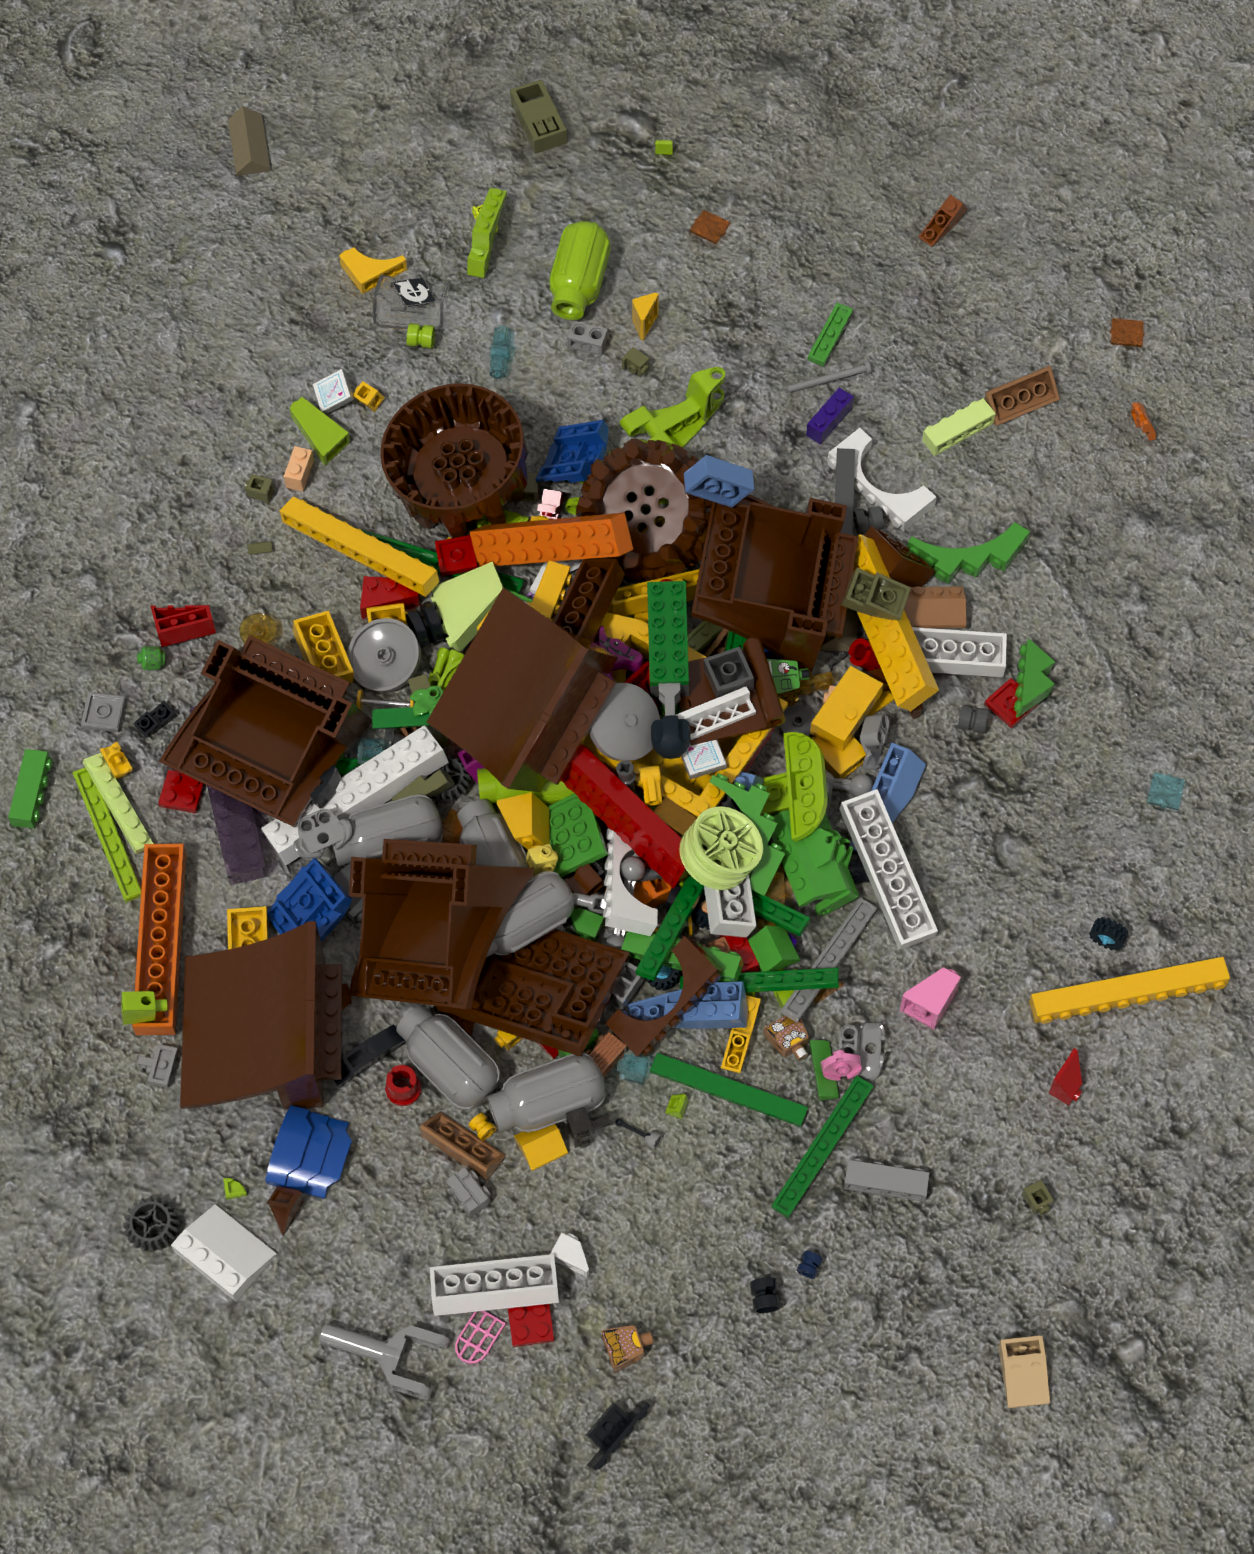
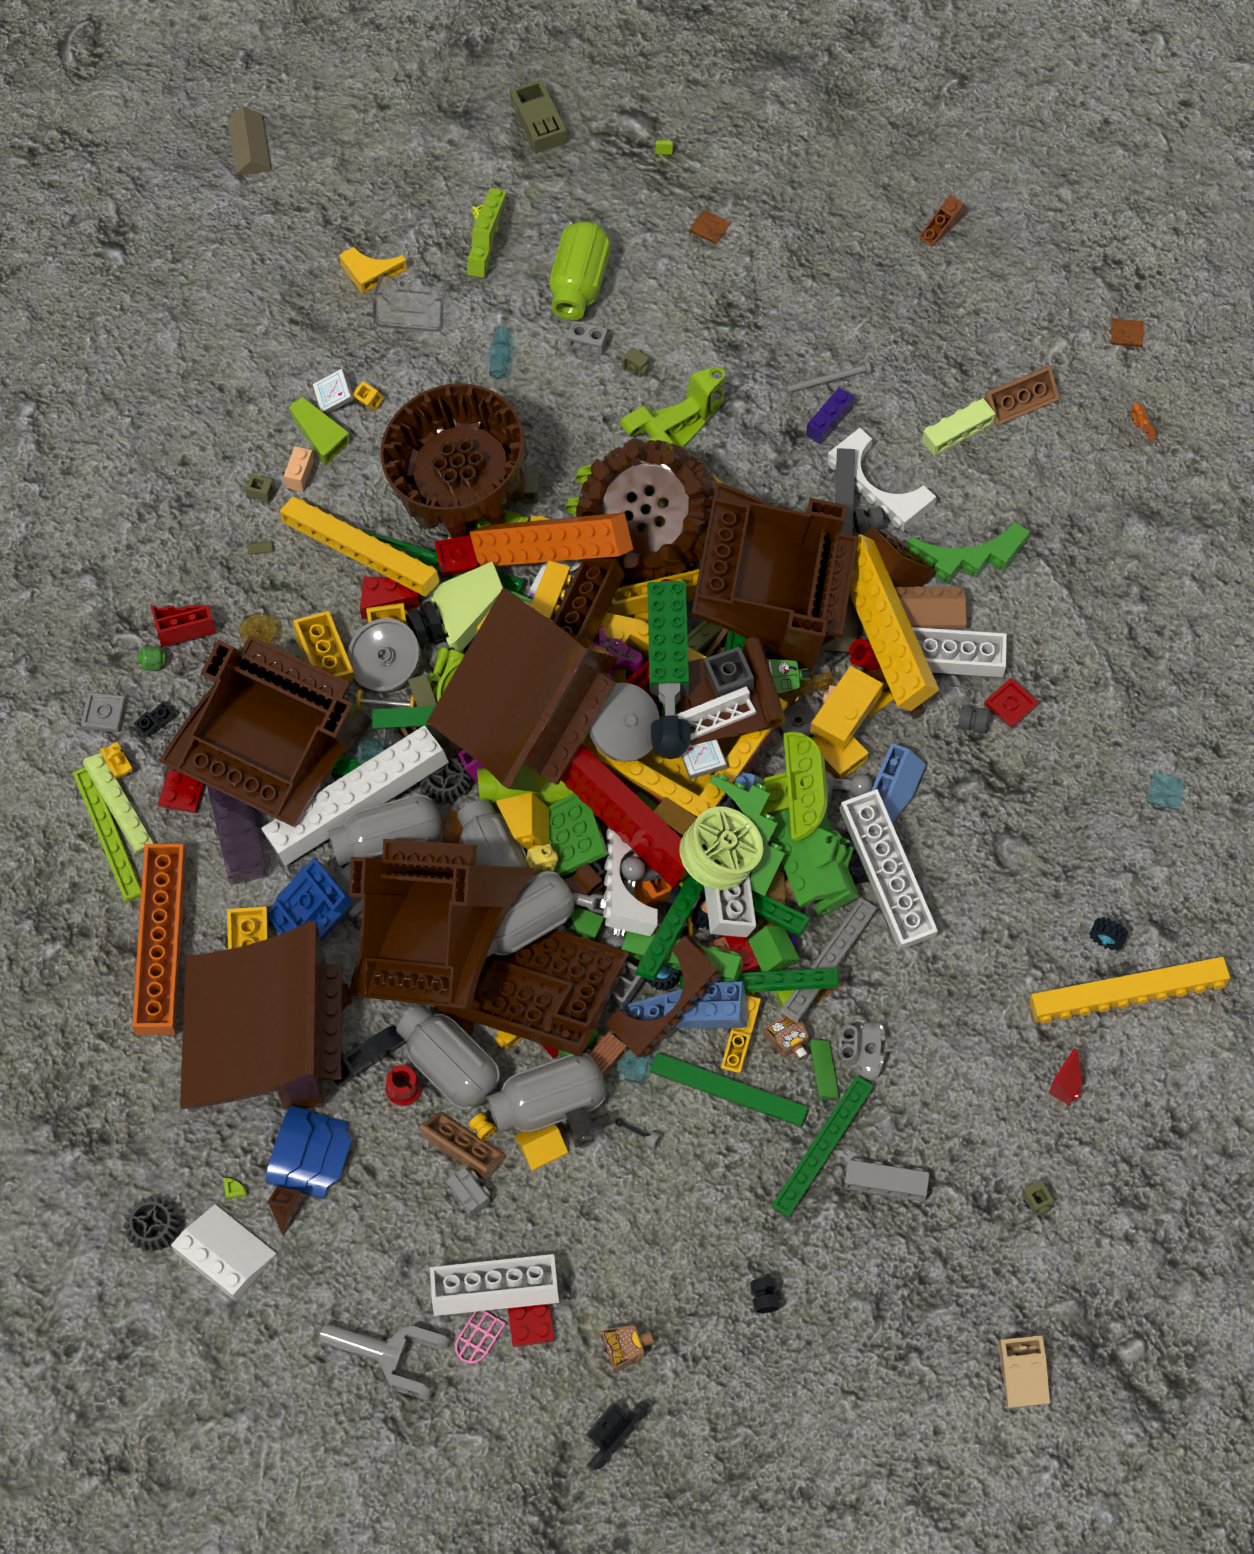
bright green brick [8,749,53,828] -> none
lime torso [121,991,168,1025] -> none
light grey hinge [137,1044,178,1088] -> none
light grey piece [293,809,352,859] -> none
black slope [310,765,341,809] -> none
tile [390,277,437,311] -> none
olive slope [392,769,455,801] -> none
lime wheel [407,323,435,349] -> none
bright green plate [410,686,443,716] -> none
blue slope [535,420,609,483] -> none
brick [537,489,564,519] -> none
white slope [550,1233,589,1278] -> none
dark grey pin [616,760,638,796] -> none
yellow slope [632,292,659,341] -> none
yellow piece [639,765,662,806] -> none
lime slope [665,1094,689,1119] -> none
medium blue brick [684,455,754,508] -> none
dark blue wheel [796,1251,823,1279] -> none
bright green plate [807,303,853,367] -> none
bright pink plate [821,1050,862,1081] -> none
olive slope [841,568,911,621] -> none
light grey piece [860,714,891,770] -> none
bright pink slope [899,967,961,1030] -> none
bright green slope [1014,639,1055,718] -> none

